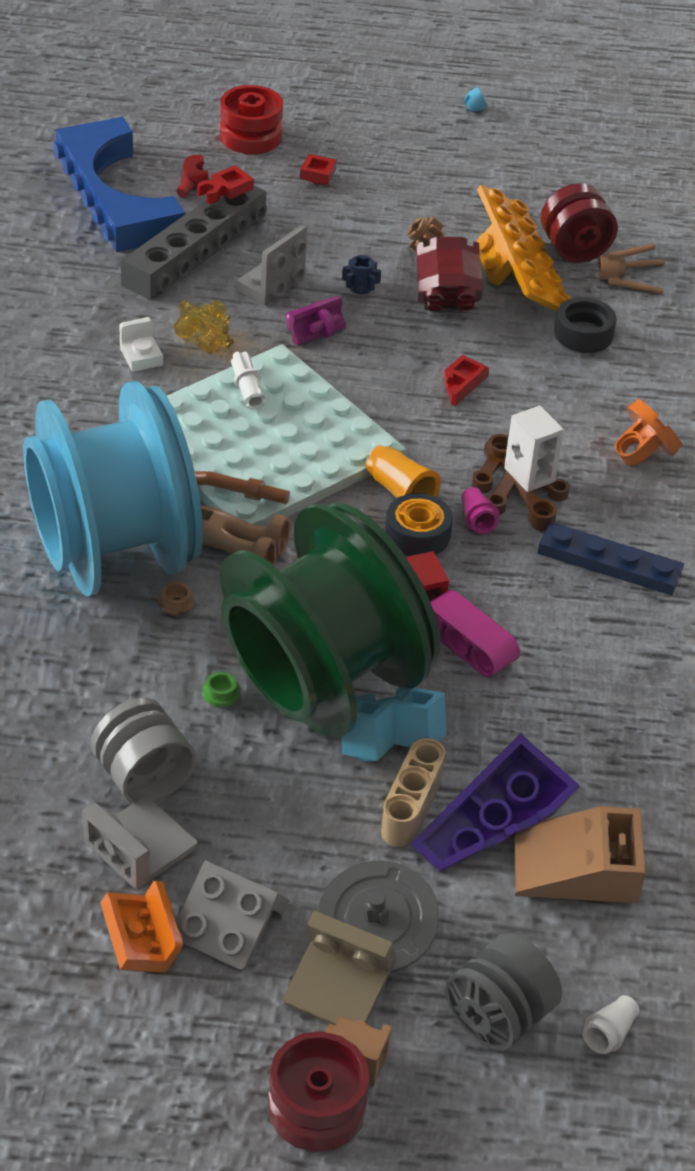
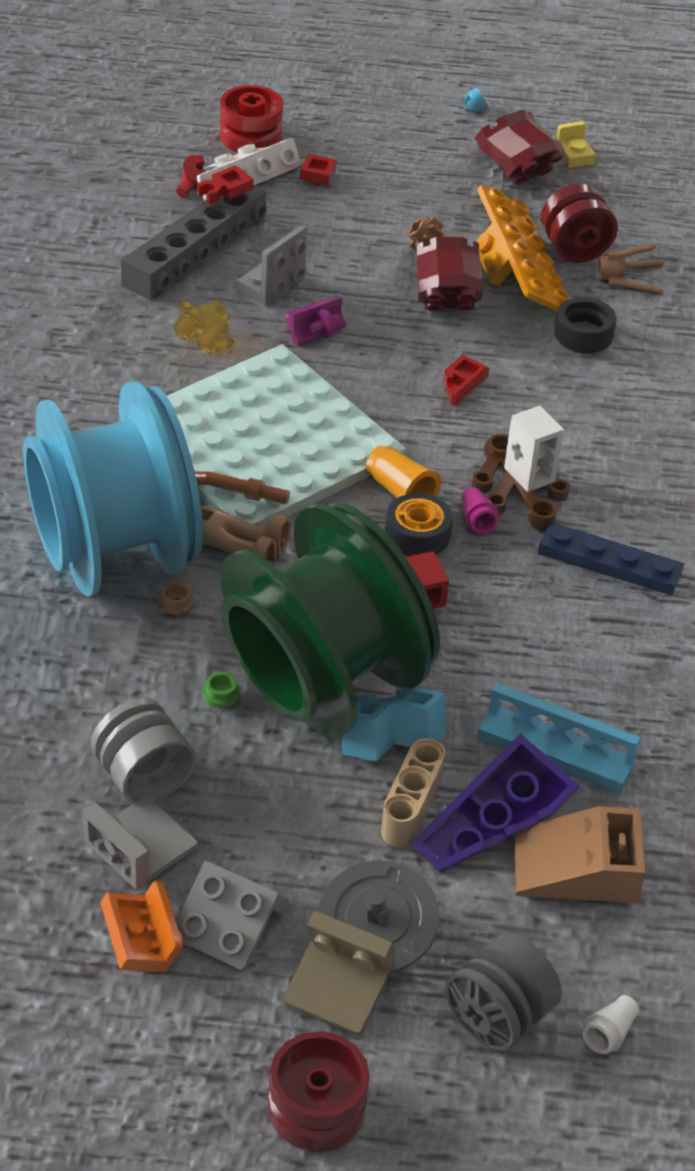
blue arch [53,116,185,252] -> none
white bracket [119,317,163,372] -> none
white axle [231,351,266,409] -> none
medium nougat brick [325,1016,392,1086] -> none
dark blue gear [342,255,381,294] -> none
dark pink beam [431,590,520,677] -> none
orange tile [615,399,683,465] -> none
none -> white bracket [197,138,301,201]
none -> dark red brick [475,110,565,184]
none -> medium azure fence [477,683,641,794]
none -> light yellow bracket [556,121,596,168]

